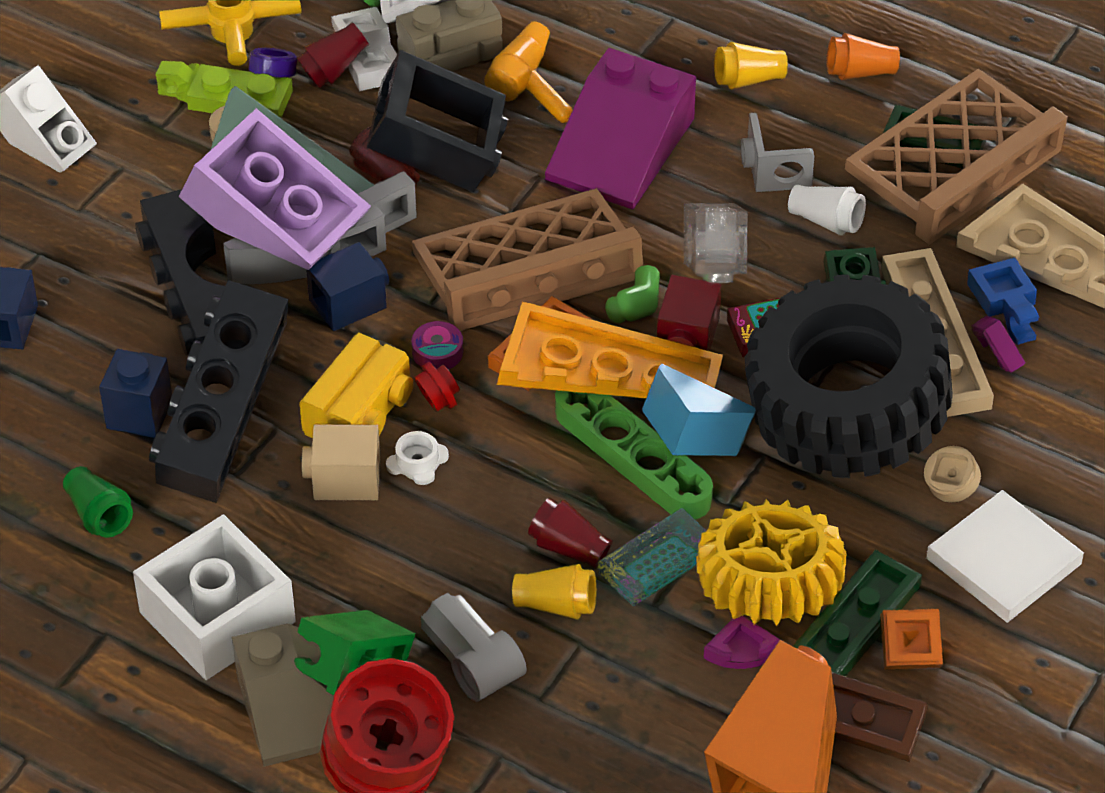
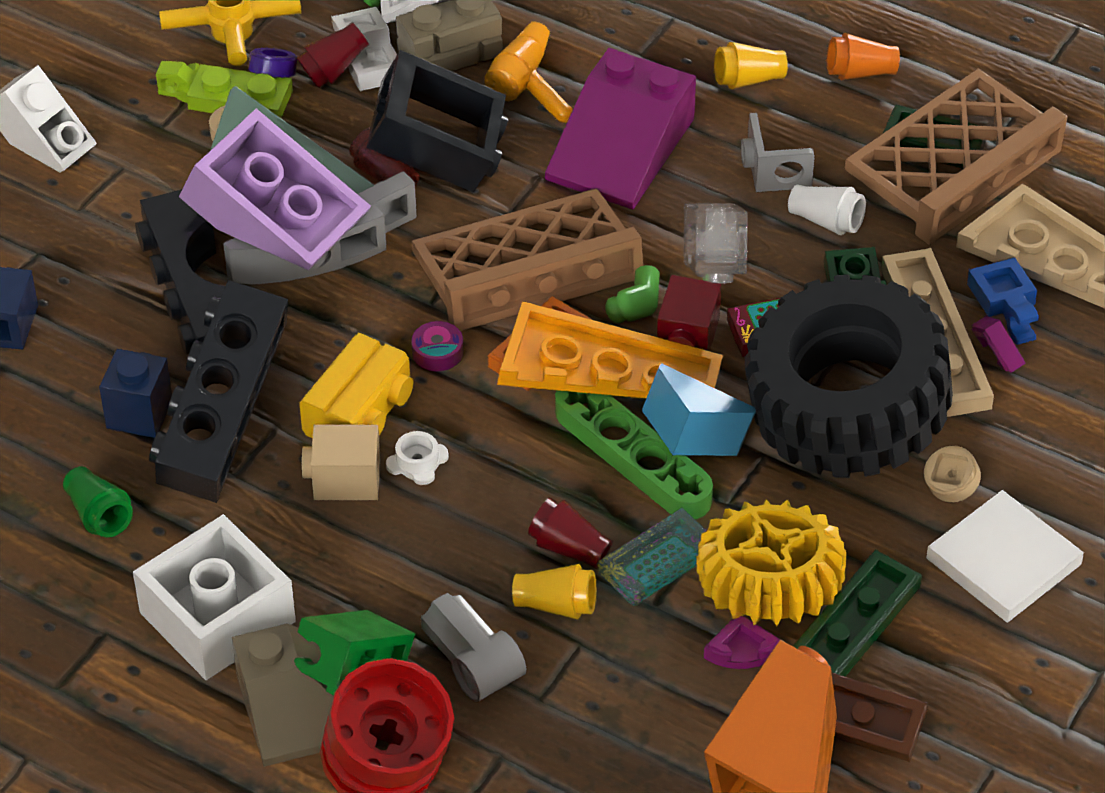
dark blue brick [306,242,389,332] -> none
red plate [414,361,460,412] -> none
orange tile [880,609,943,670] -> none

